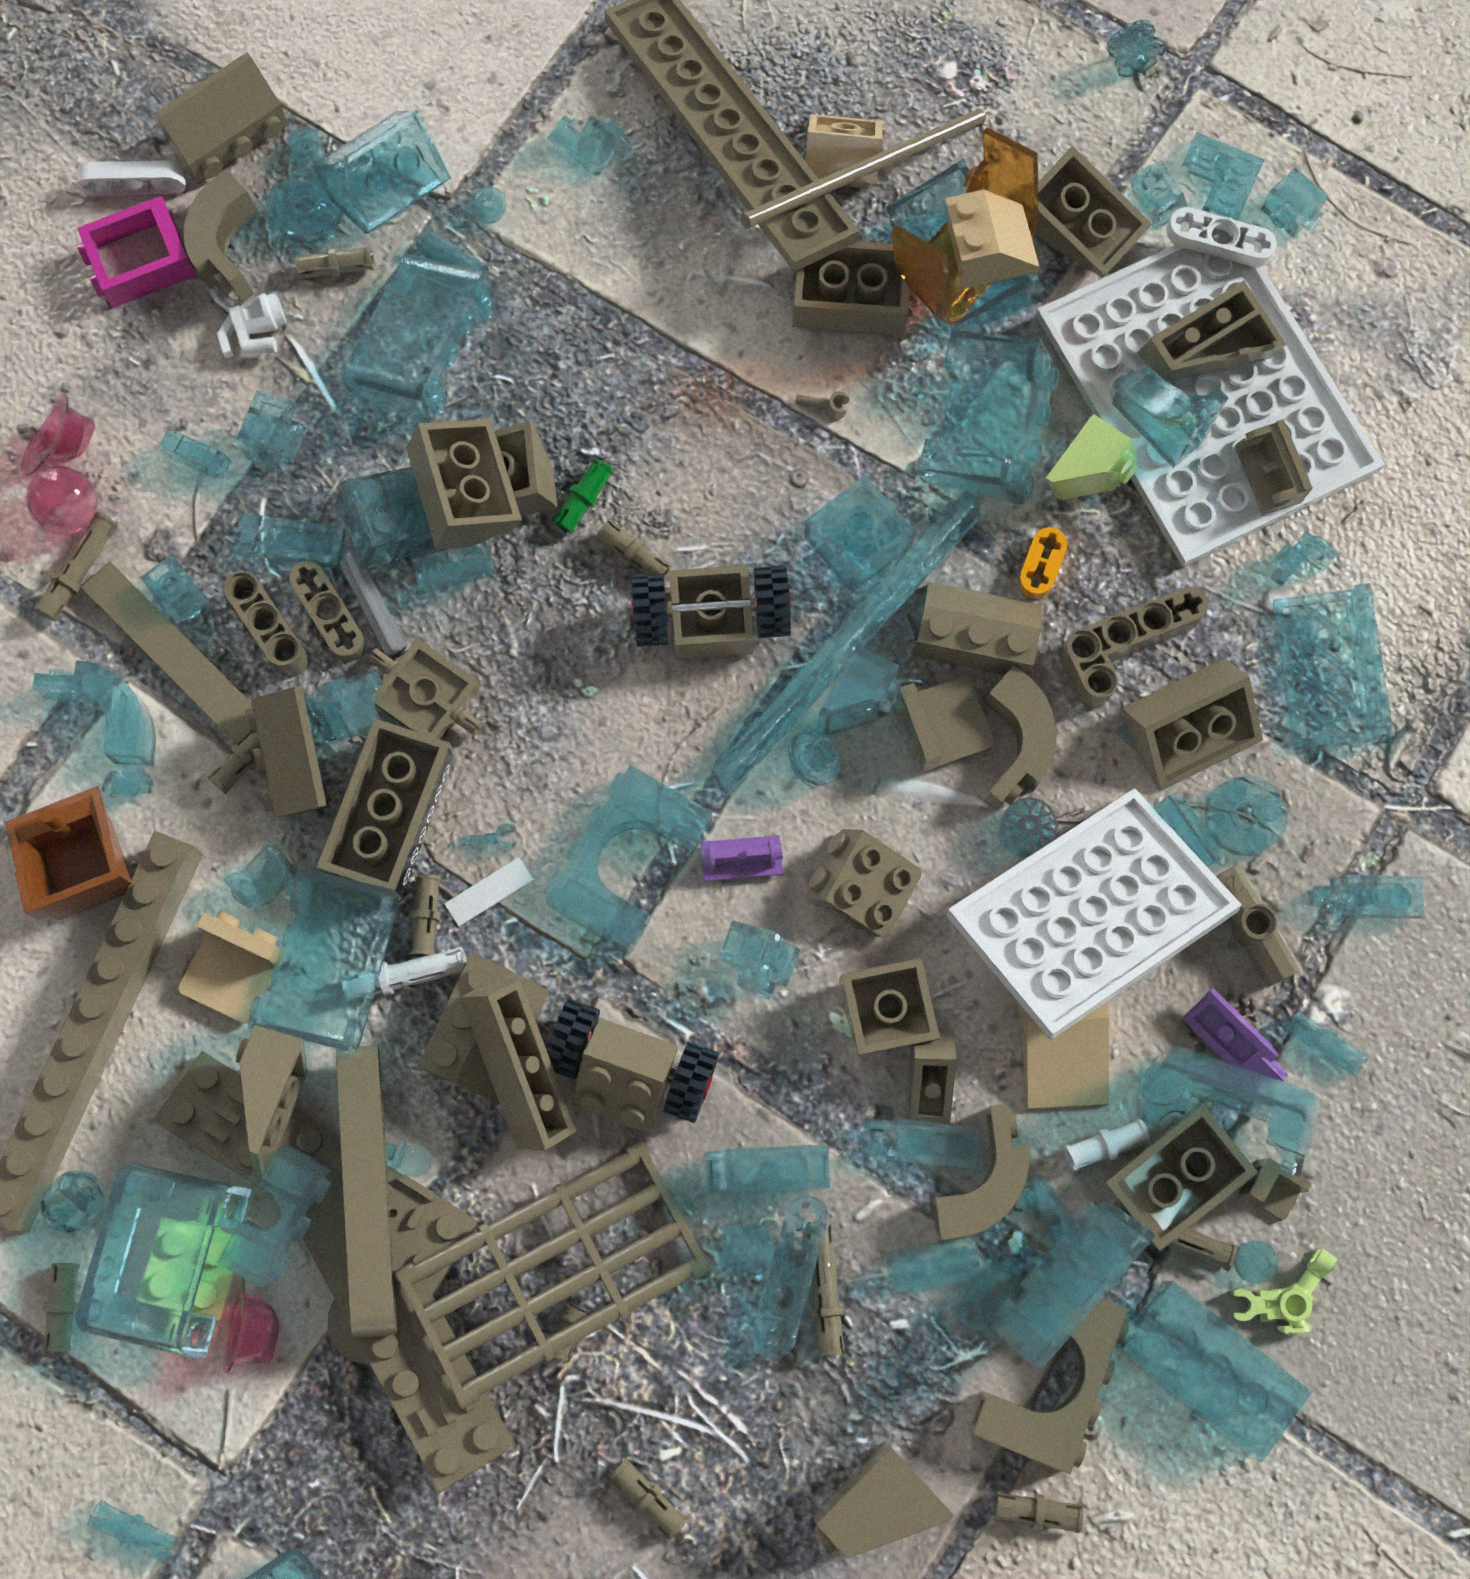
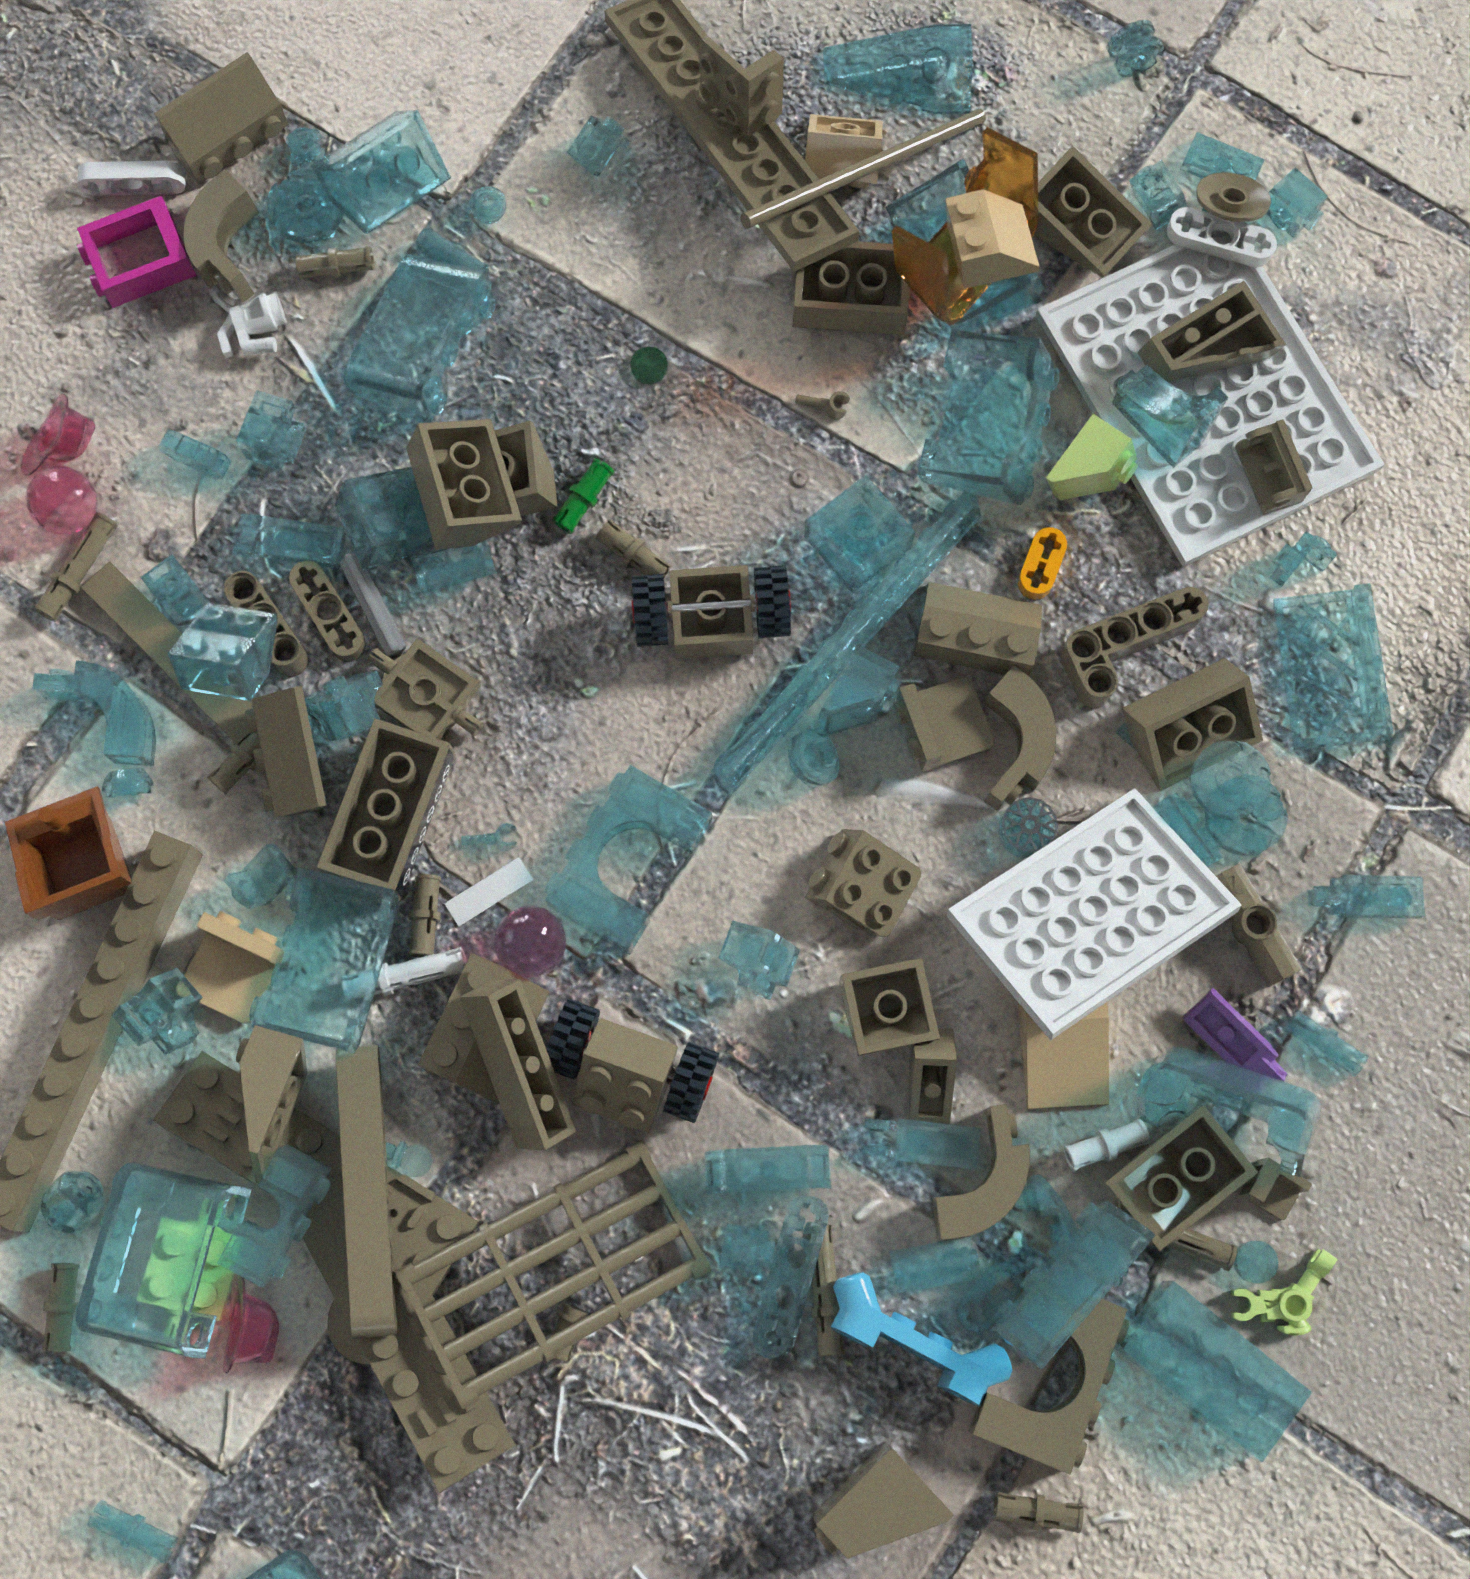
clear light blue plate [547,115,580,151] -> none
dark tan pin [607,1458,688,1541] -> none
medium lavender hinge [701,835,783,881] -> none
none -> clear light blue brick [112,968,203,1055]
none -> clear light blue slope [168,603,277,701]
none -> clear pink piece [494,905,566,978]
none -> clear green piece [630,347,668,384]
none -> dark tan bracket [699,36,784,136]
none -> clear light blue wedge [823,24,973,114]
none -> medium azure plate [830,1272,1012,1407]
none -> clear light blue tile [1189,740,1271,820]
none -> dark tan dish [1196,172,1271,222]

